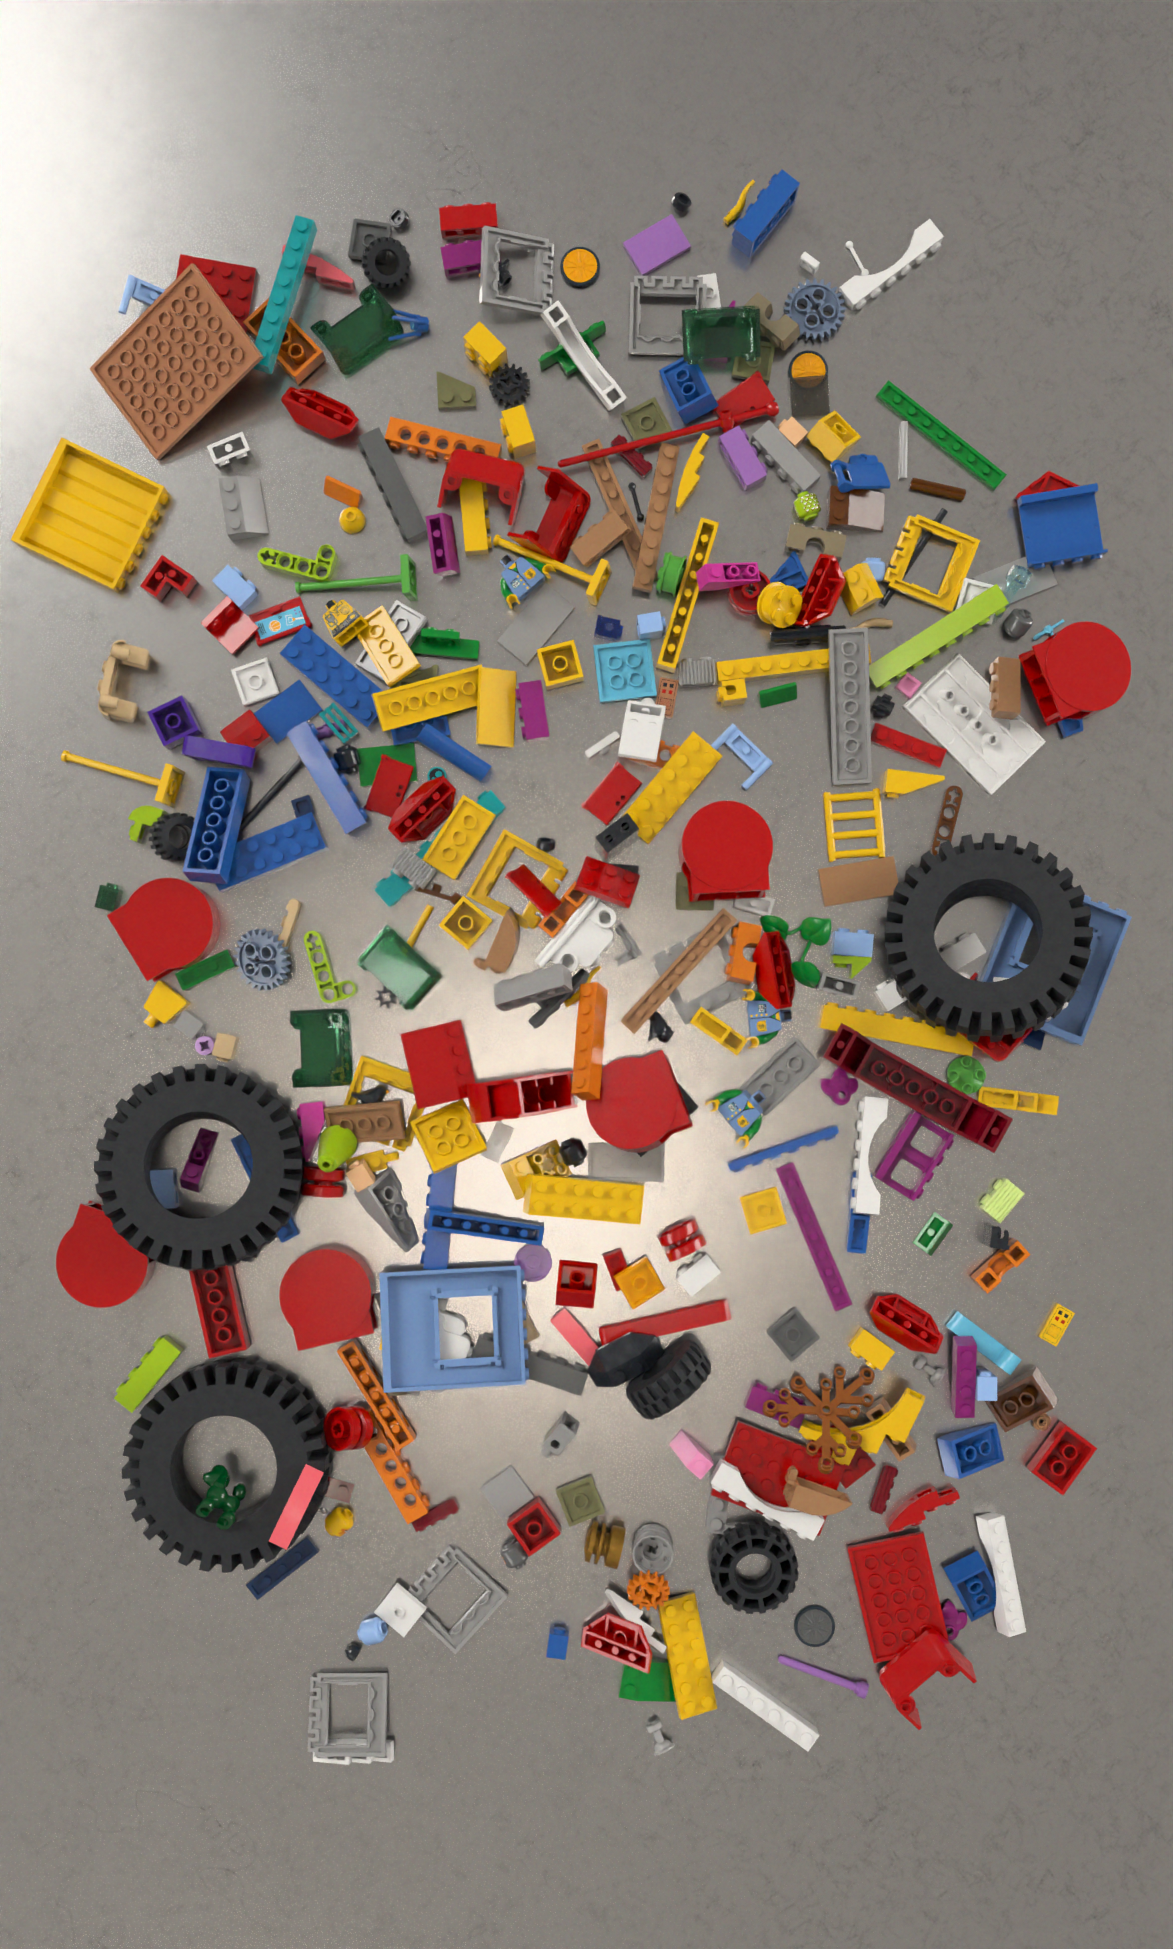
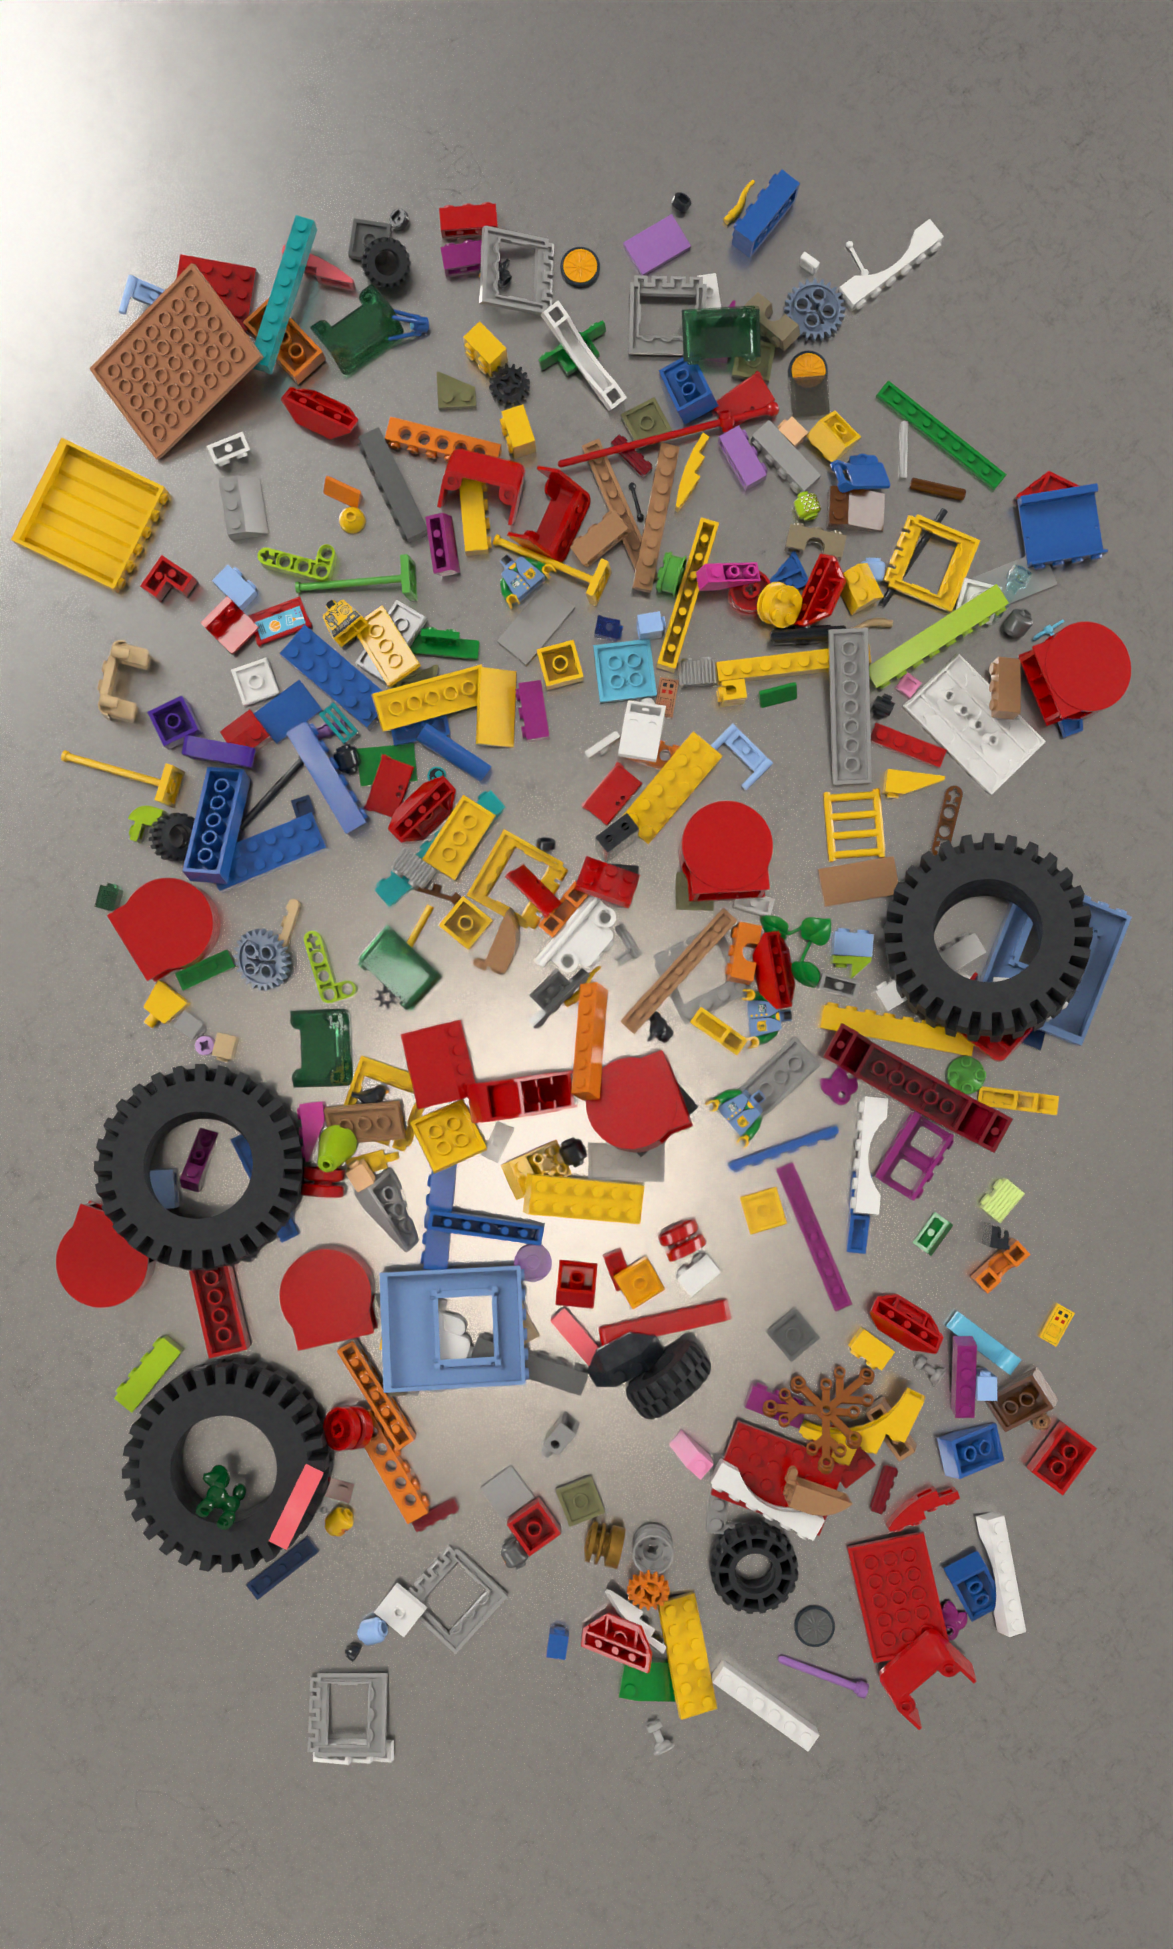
light grey brick [493,964,573,1012] -> none

